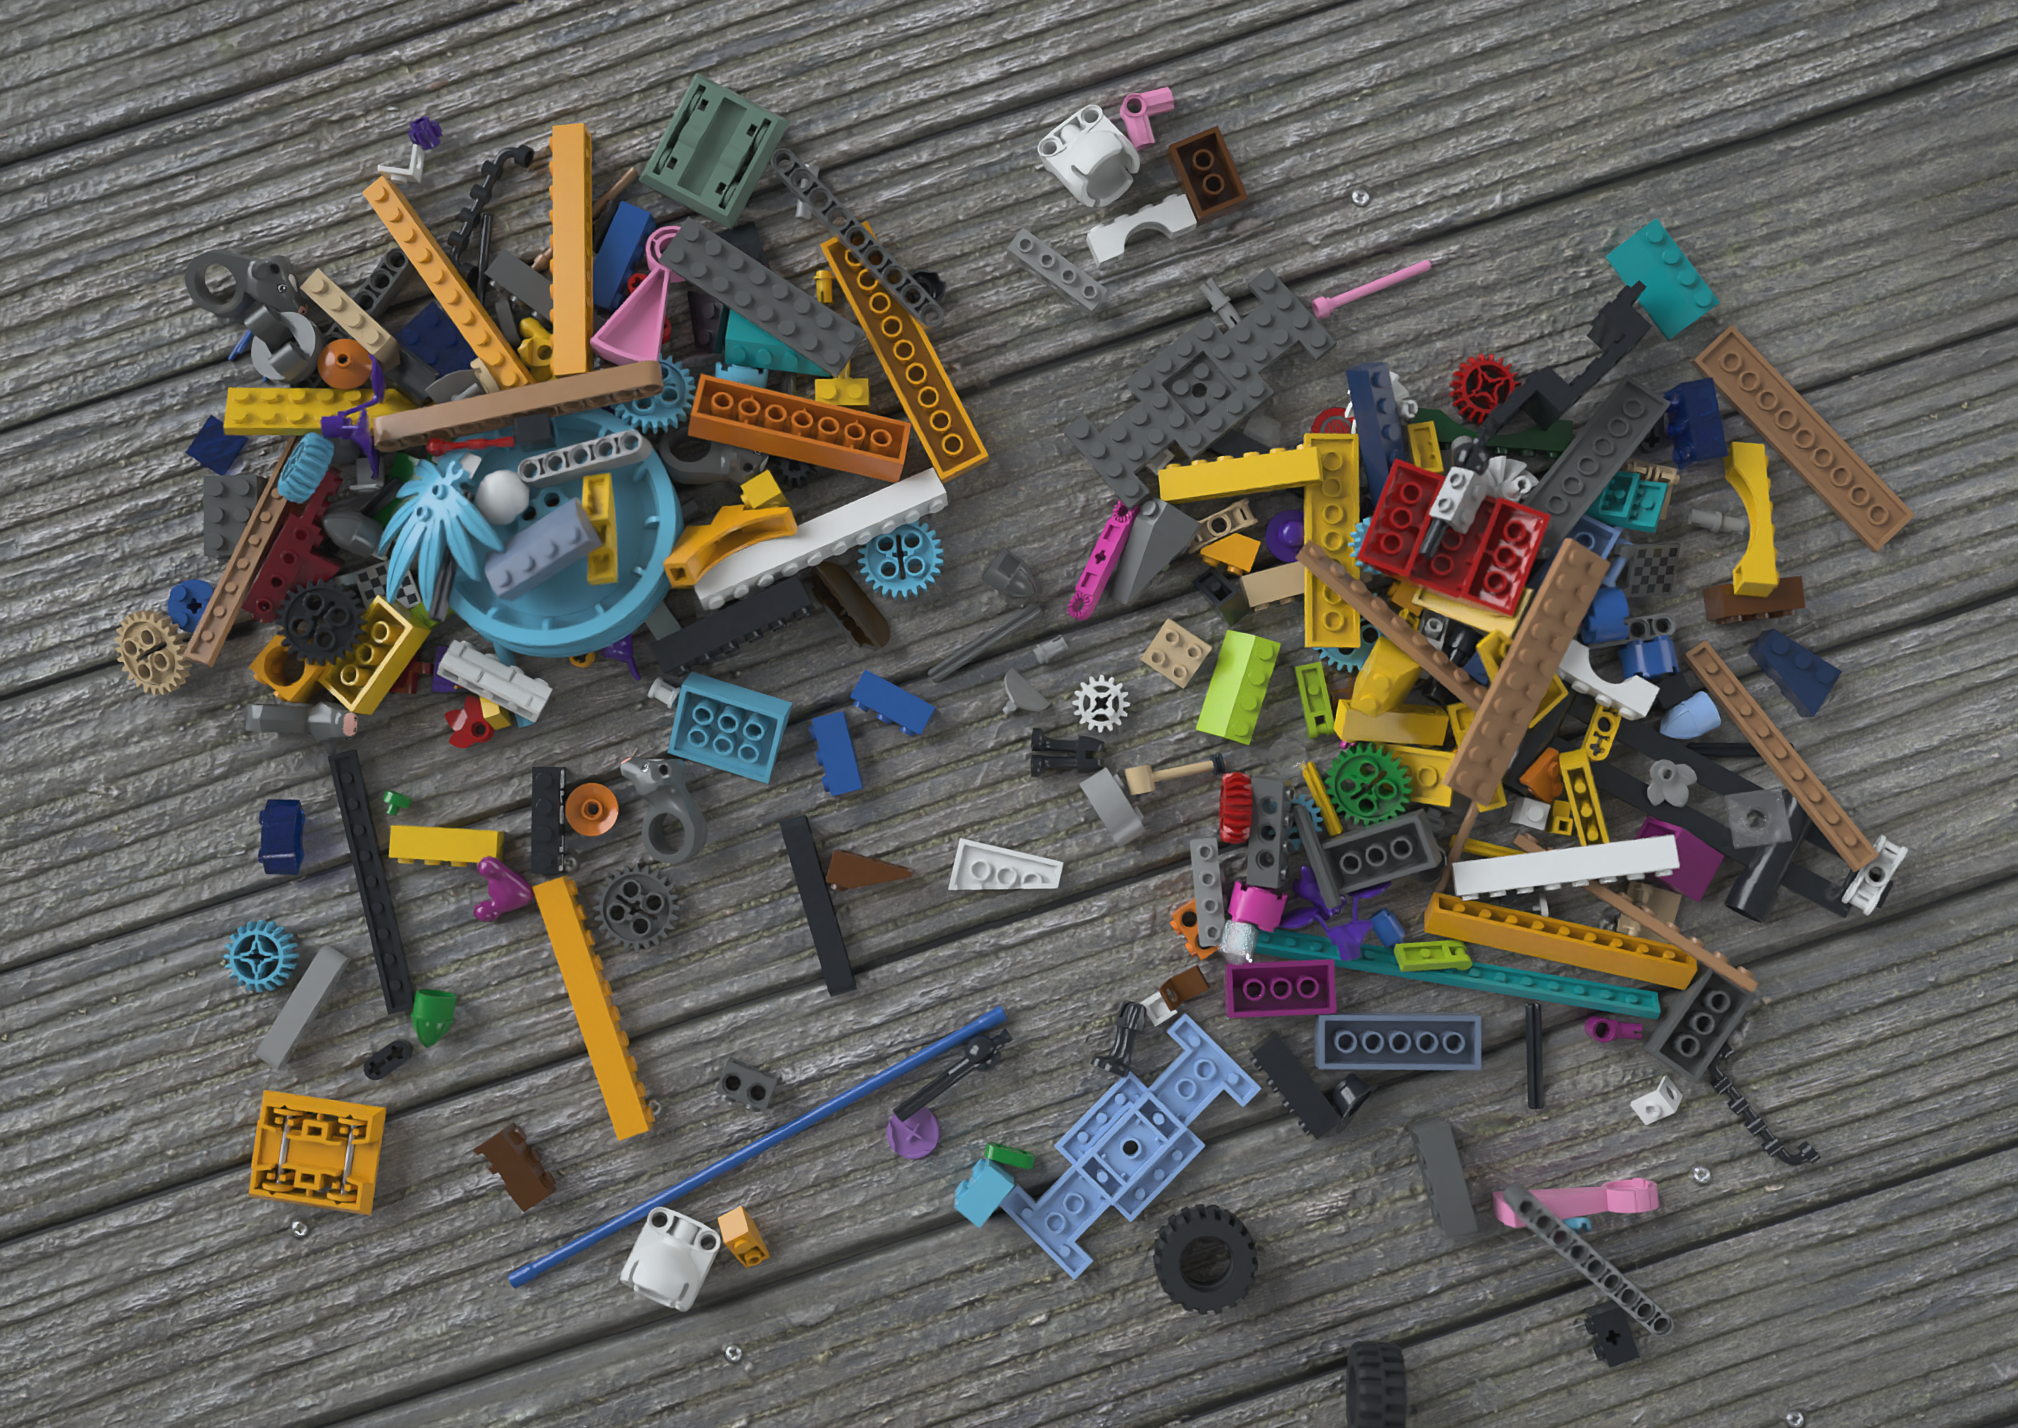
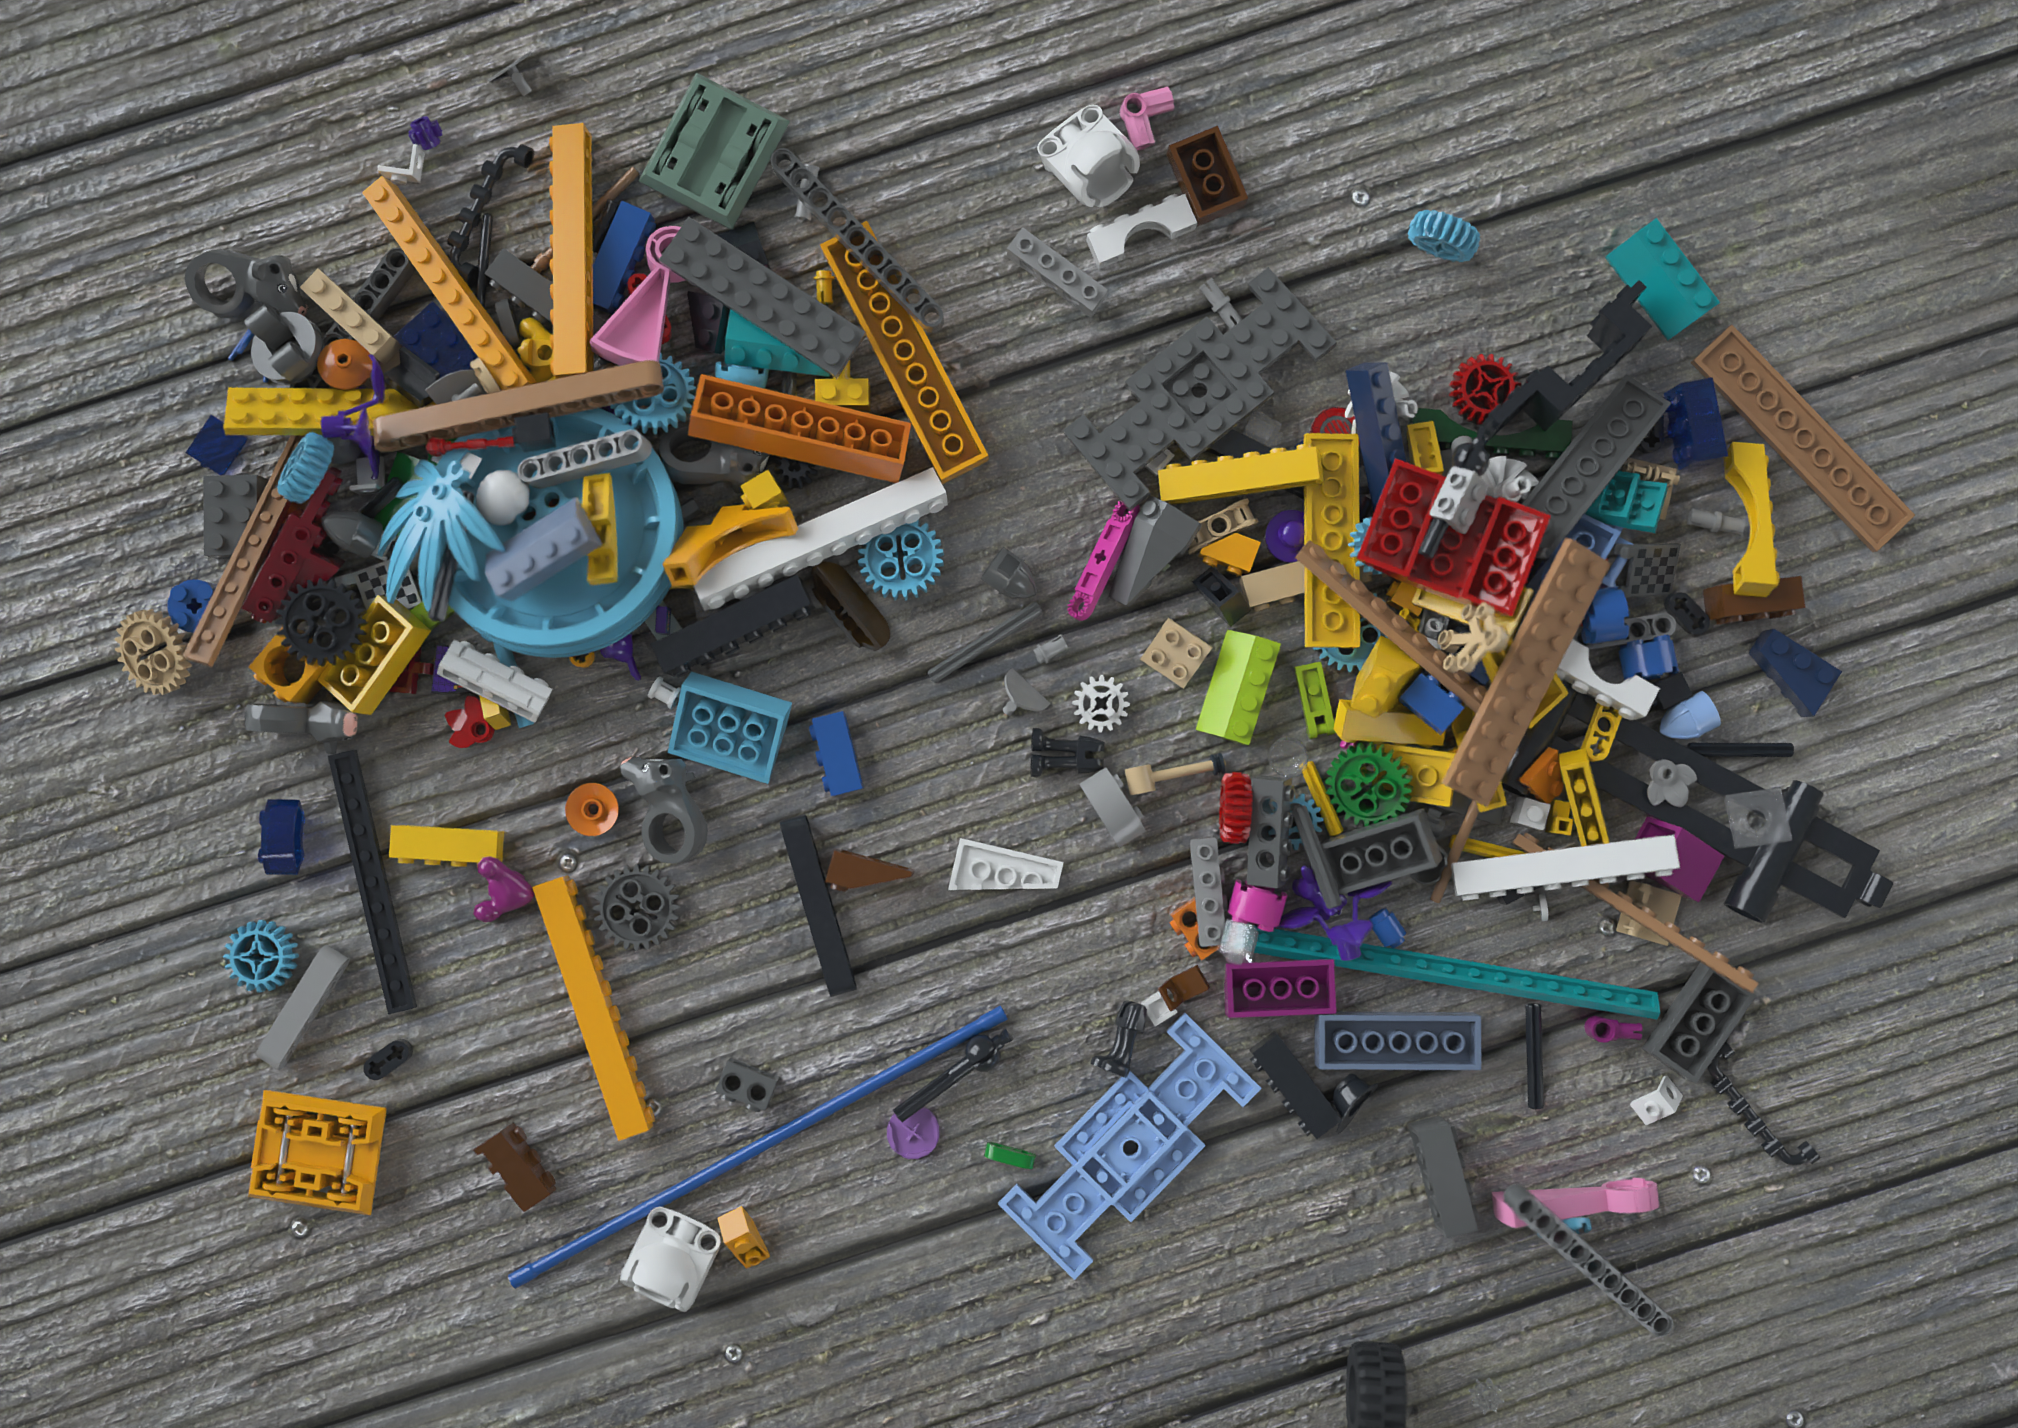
green tile [383,790,412,816] -> none
green helmet [411,989,457,1048] -> none
black brick [531,767,566,874] -> none
blue brick [850,669,936,737] -> none
black hair [907,269,946,304] -> none
medium azure brick [954,1158,1014,1228] -> none
black tyre [1153,1204,1258,1315] -> none
bright pink piece [1311,260,1431,320] -> none
clear orange piece [1324,672,1354,709] -> none
lime plate [1393,940,1473,972] -> none
light orange brick [1424,892,1697,990] -> none
black brick [1584,1299,1640,1368] -> none
medium nougat plate [1682,640,1879,872] -> none
white piece [1842,835,1908,916] -> none
none -> light grey shield [487,51,532,96]
none -> dark purple tile [655,606,671,635]
none -> blue brick [1399,673,1464,735]
none -> medium azure gear [1408,210,1481,262]
none -> tan plant [1437,603,1508,673]
none -> black beam [1664,592,1710,635]

